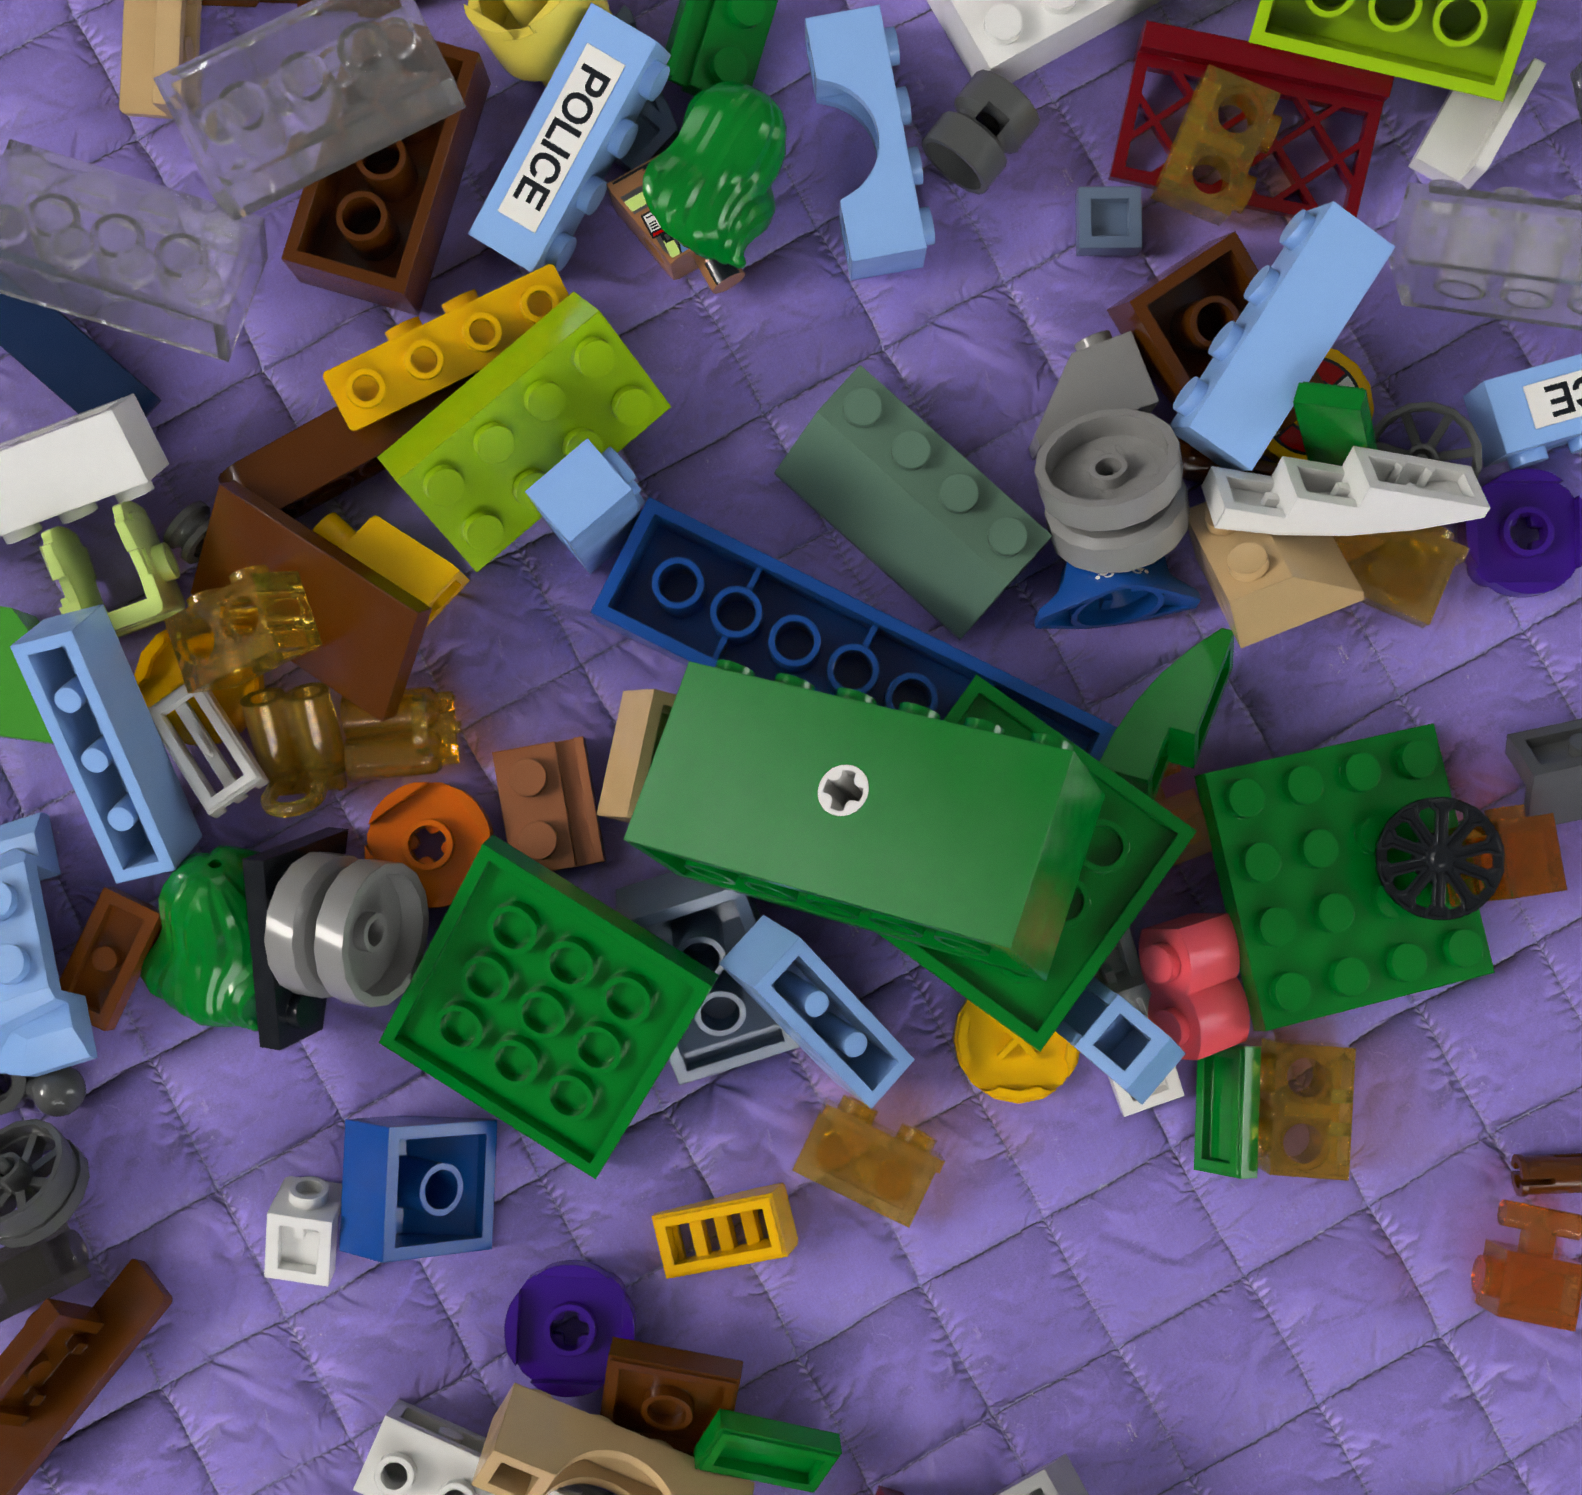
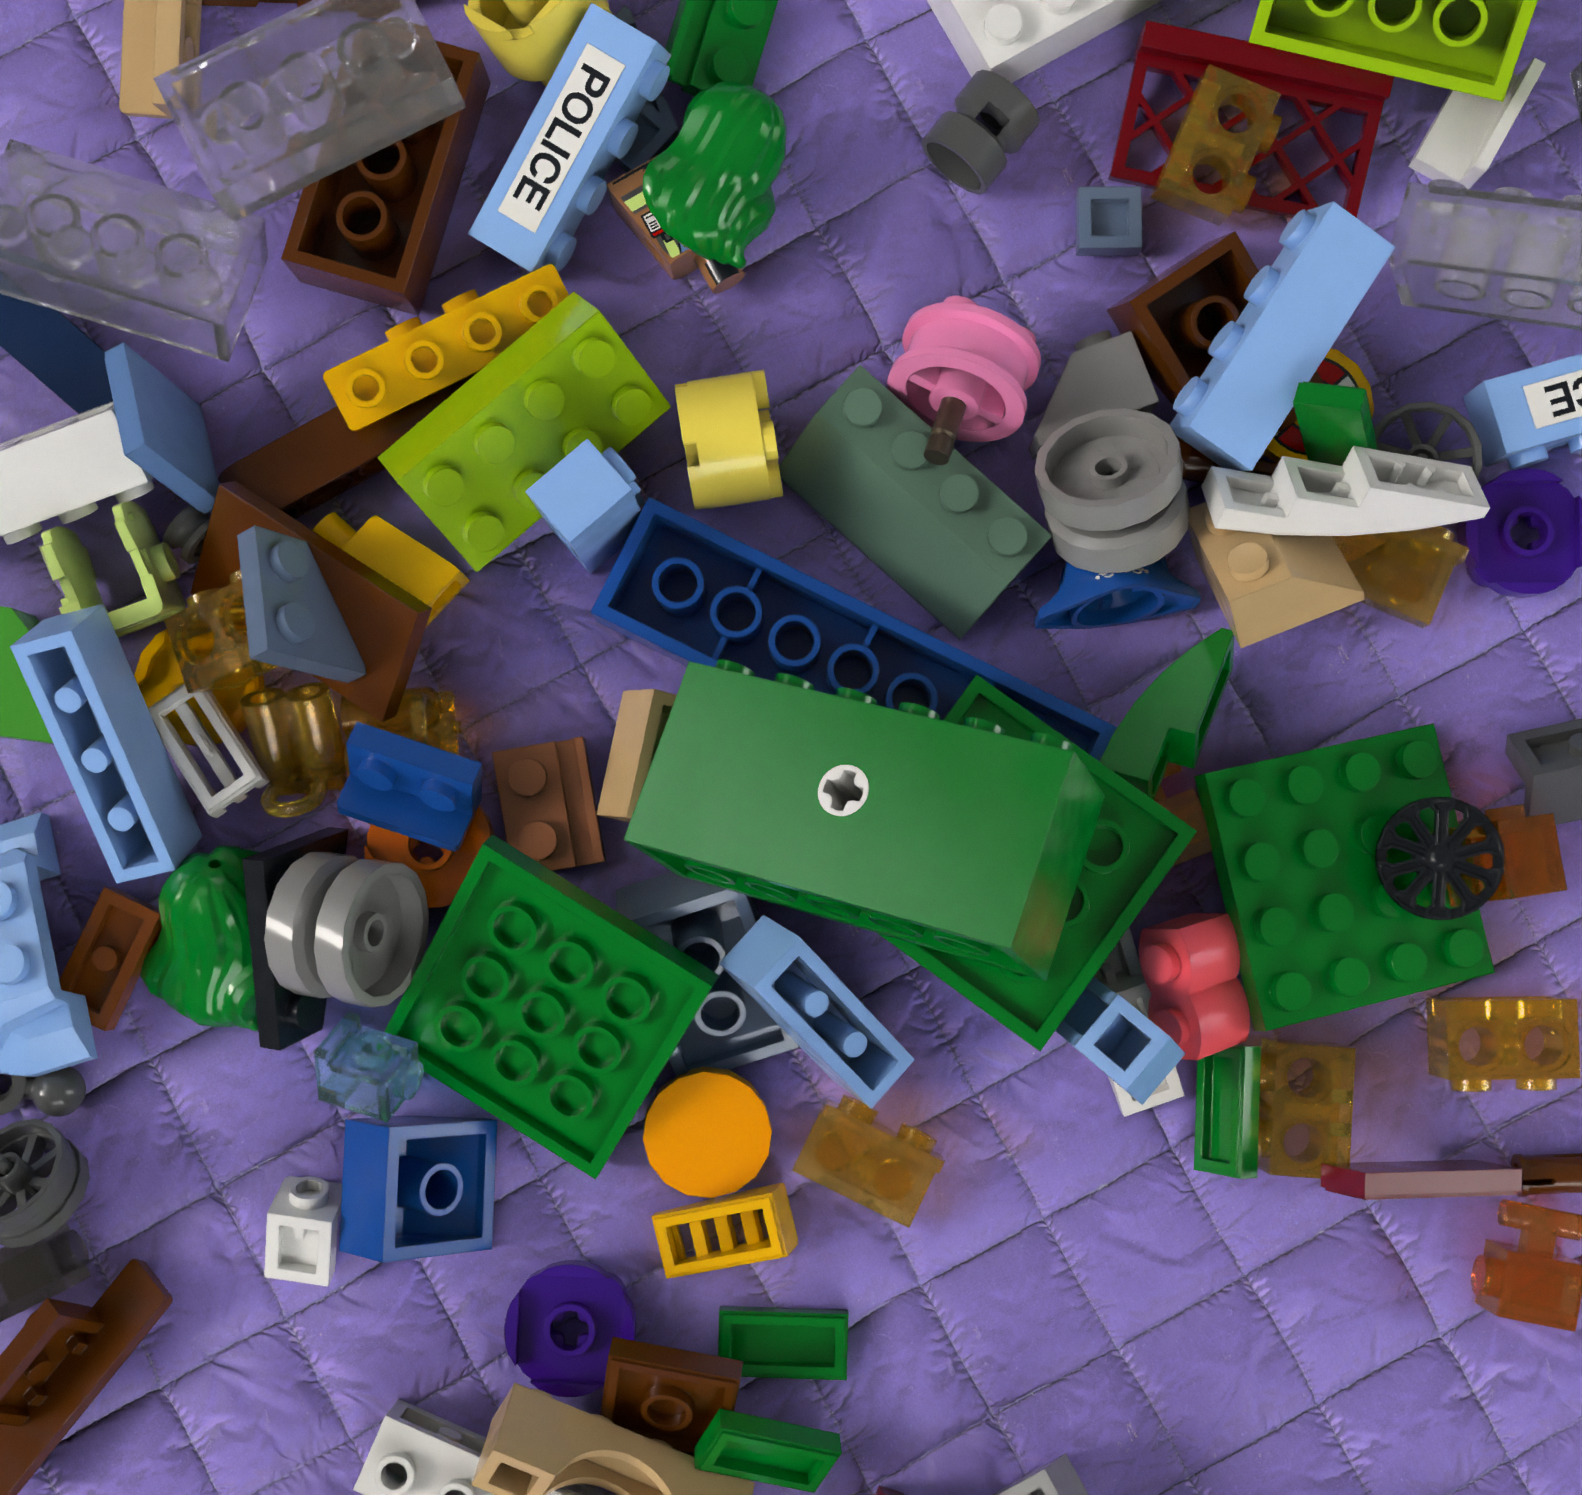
light blue arch [805,5,935,281] -> none
yellow tile [952,999,1080,1104] -> none
none -> medium blue tile [104,342,219,514]
none -> sand blue wing [237,525,366,683]
none -> clear light blue brick [314,1011,424,1122]
none -> blue bracket [337,721,482,852]
none -> light orange tile [643,1066,772,1198]
none -> light yellow brick [675,370,783,510]
none -> green tile [718,1306,849,1380]
none -> bright pink wheel [887,296,1041,465]
none -> tile [1321,1160,1522,1200]
none -> clear yellow brick [1426,996,1581,1092]

